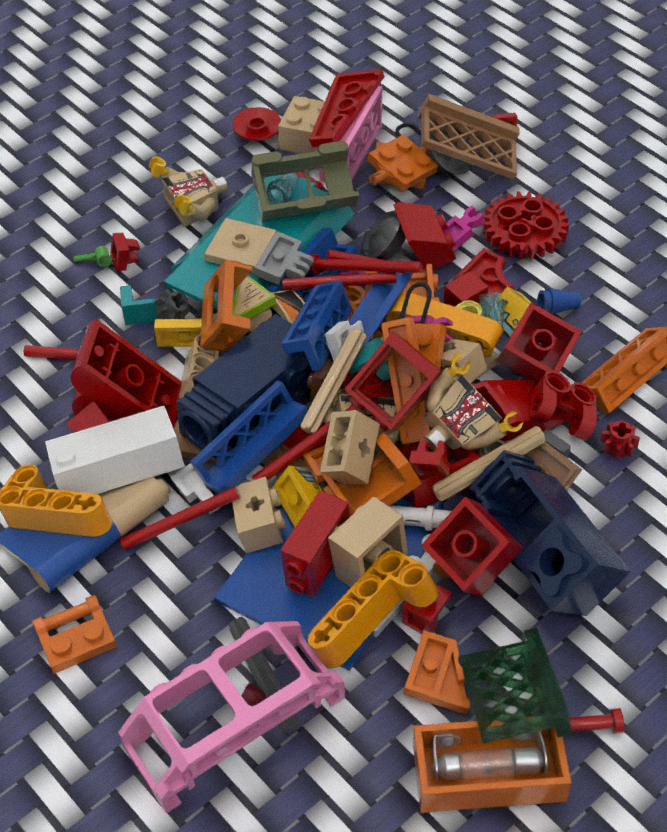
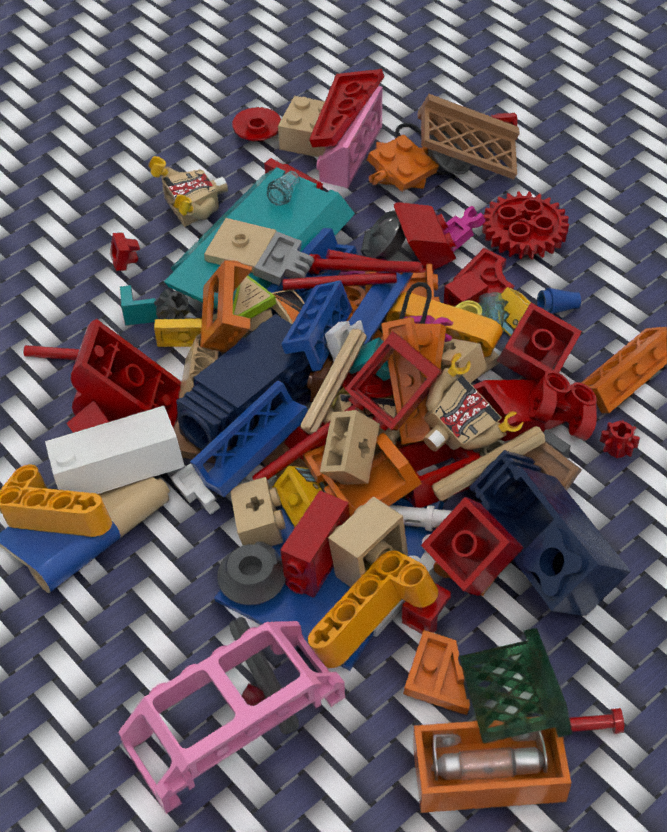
orange plate [32,595,117,674] -> none
bright green hand [73,246,112,267] -> none
red bar [120,487,240,550] -> none
olive piece [251,141,359,222] -> none
red tile [409,439,451,476] -> none
none -> dark grey piece [217,541,286,605]

